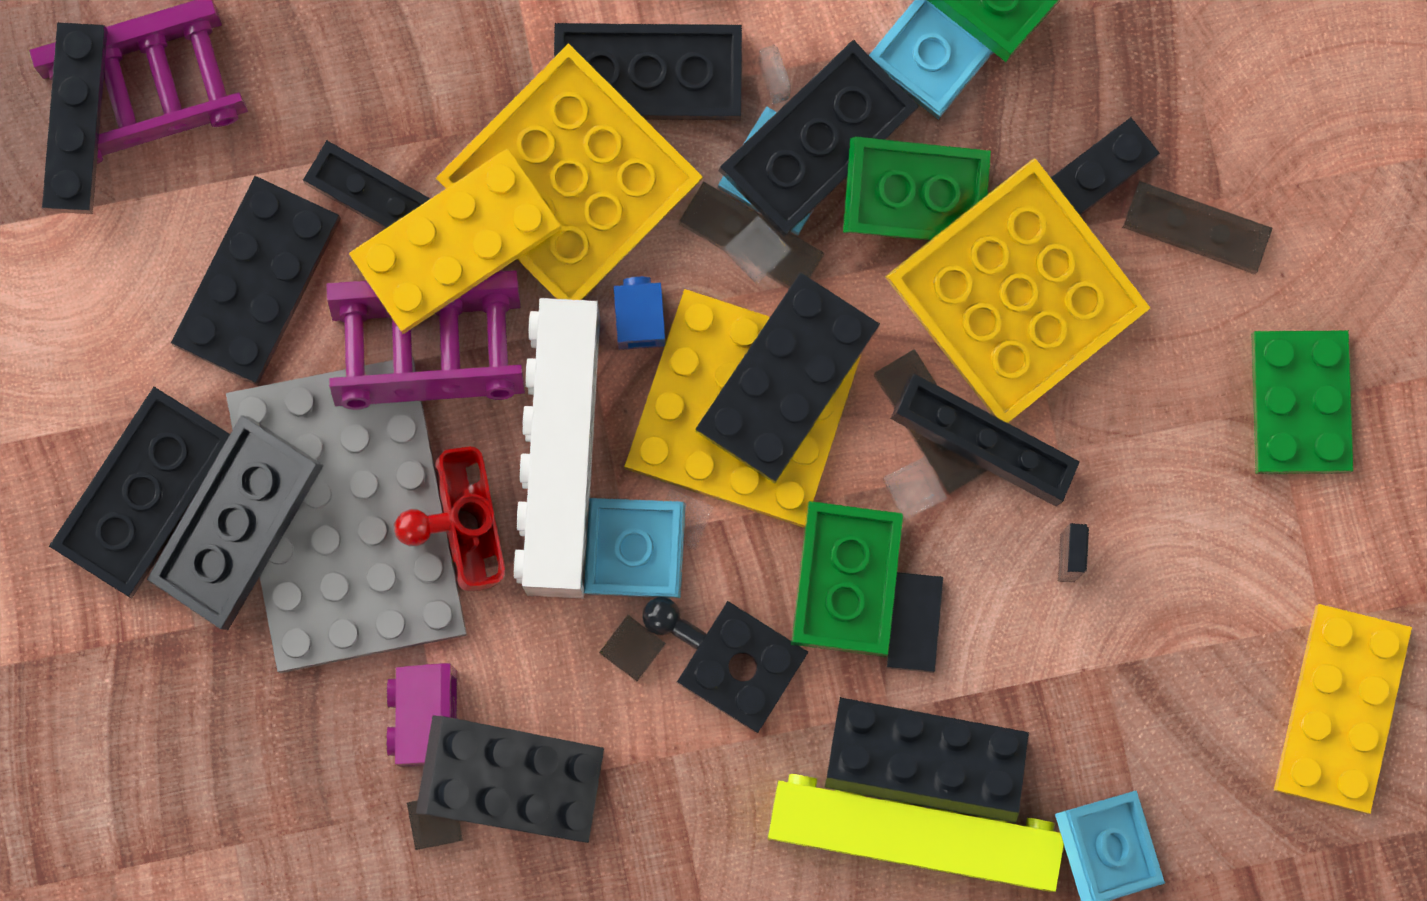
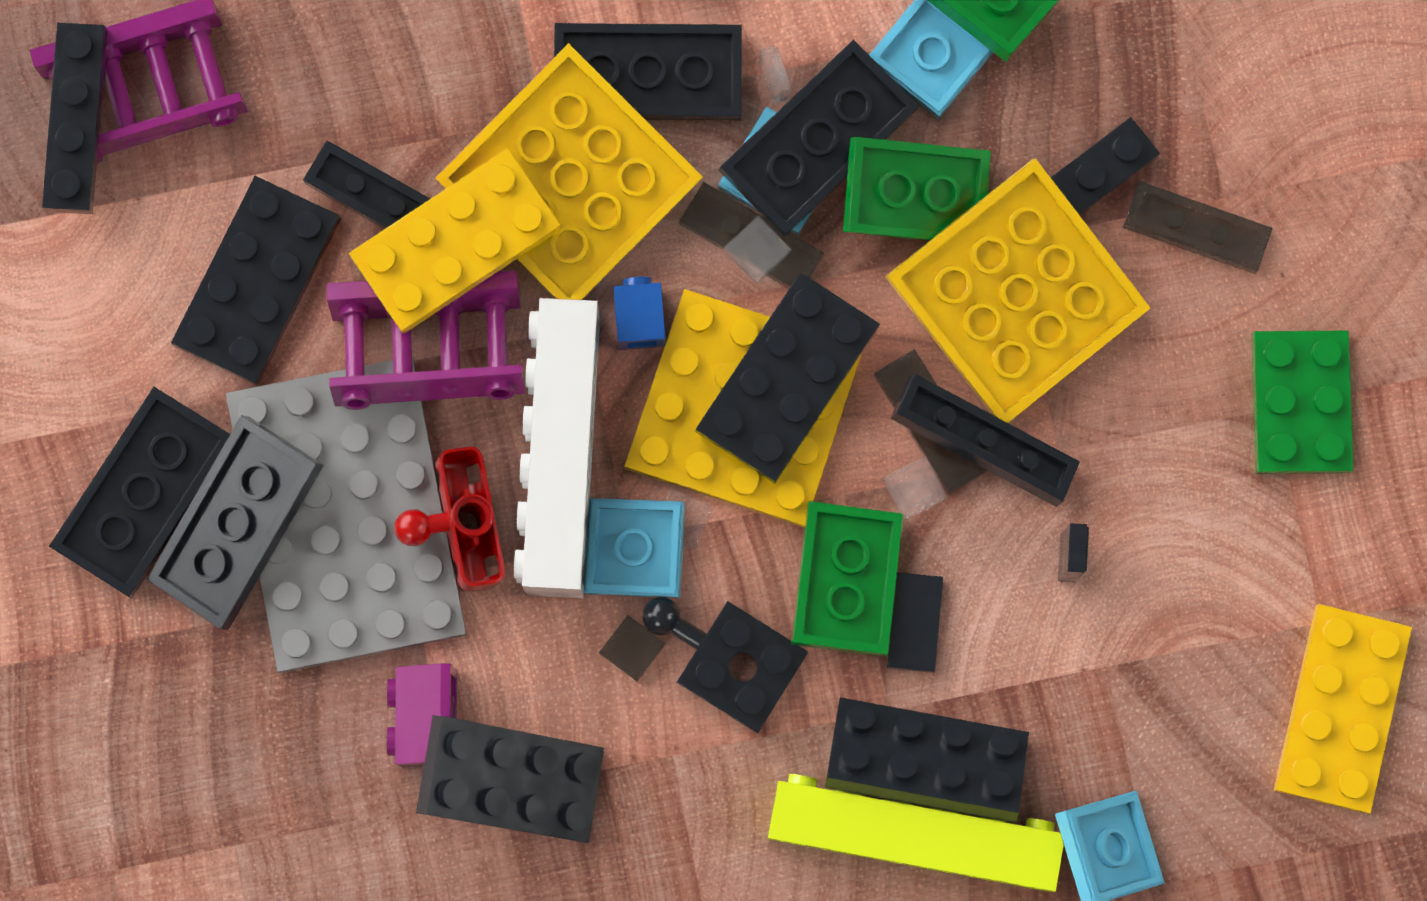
clear smoke tile [407,800,464,850] -> none

